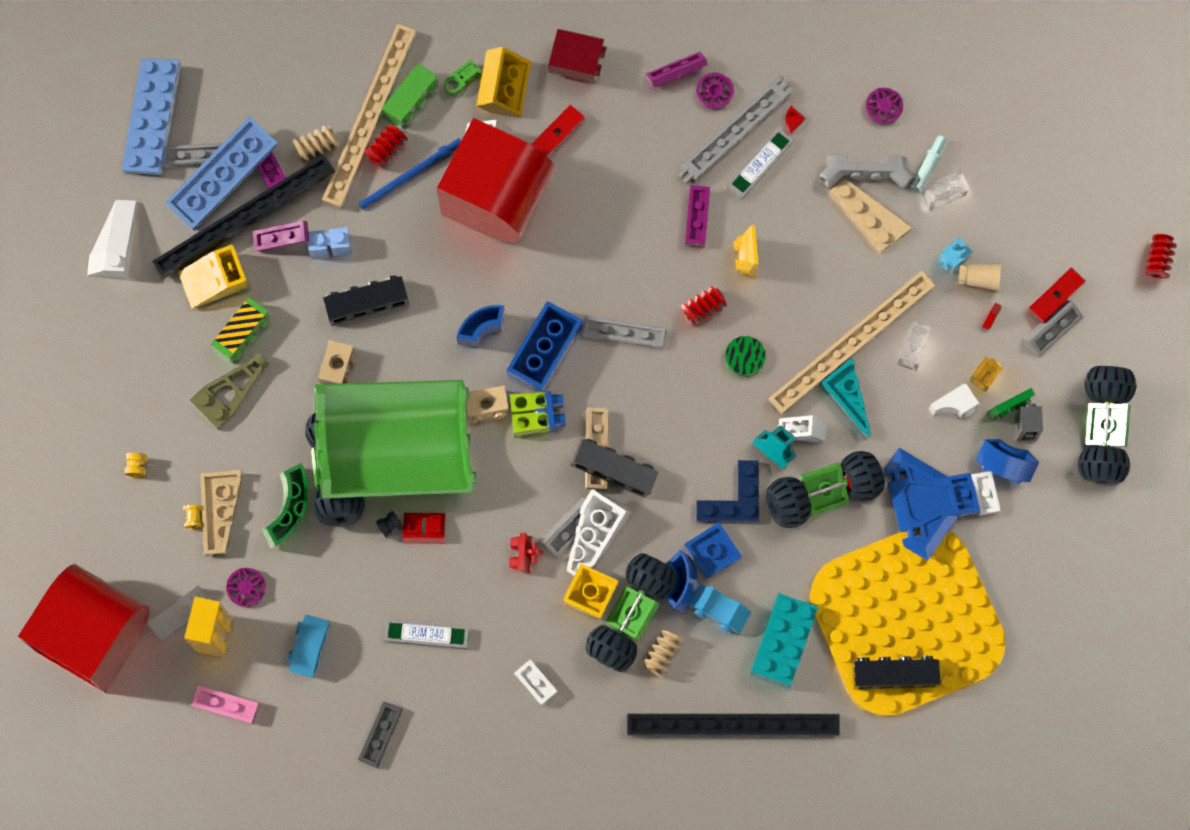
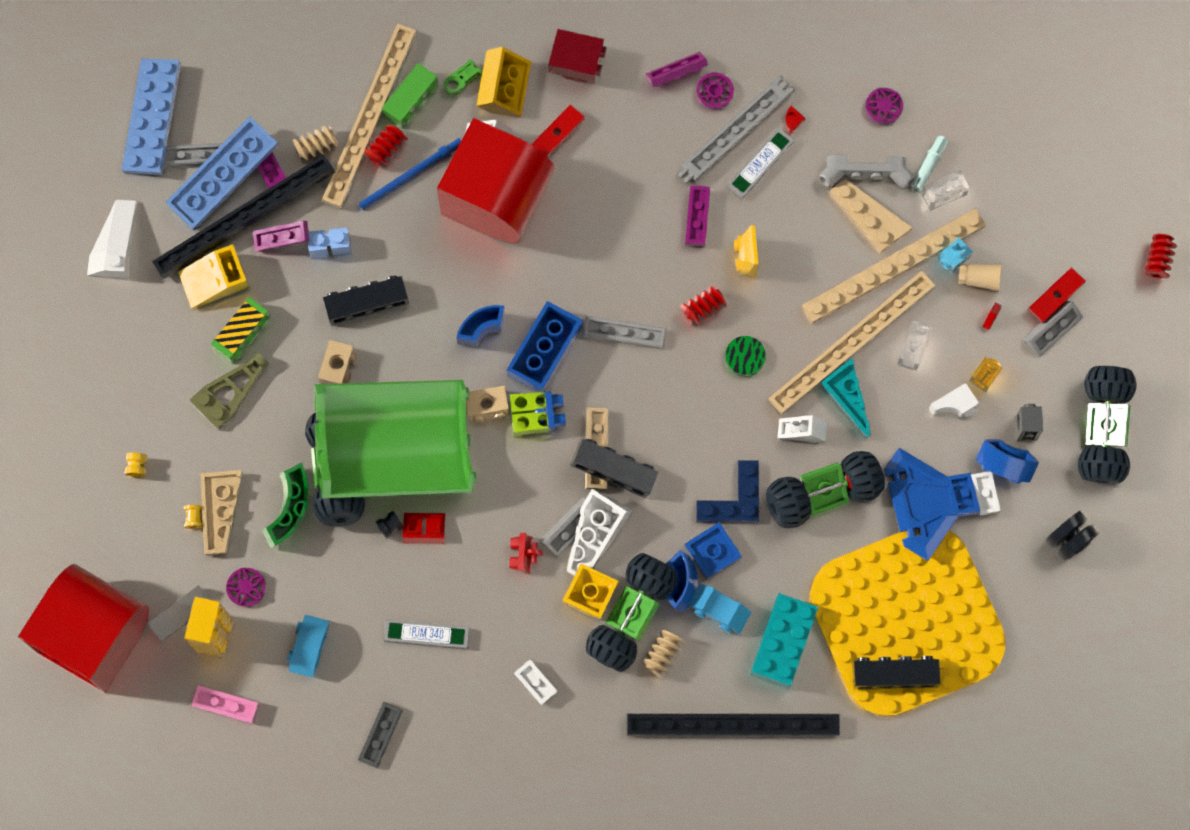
teal brick [752,425,797,470] -> none
green plate [987,388,1035,420] -> none
none -> tan plate [802,208,986,324]
none -> black wheel [1045,510,1100,562]

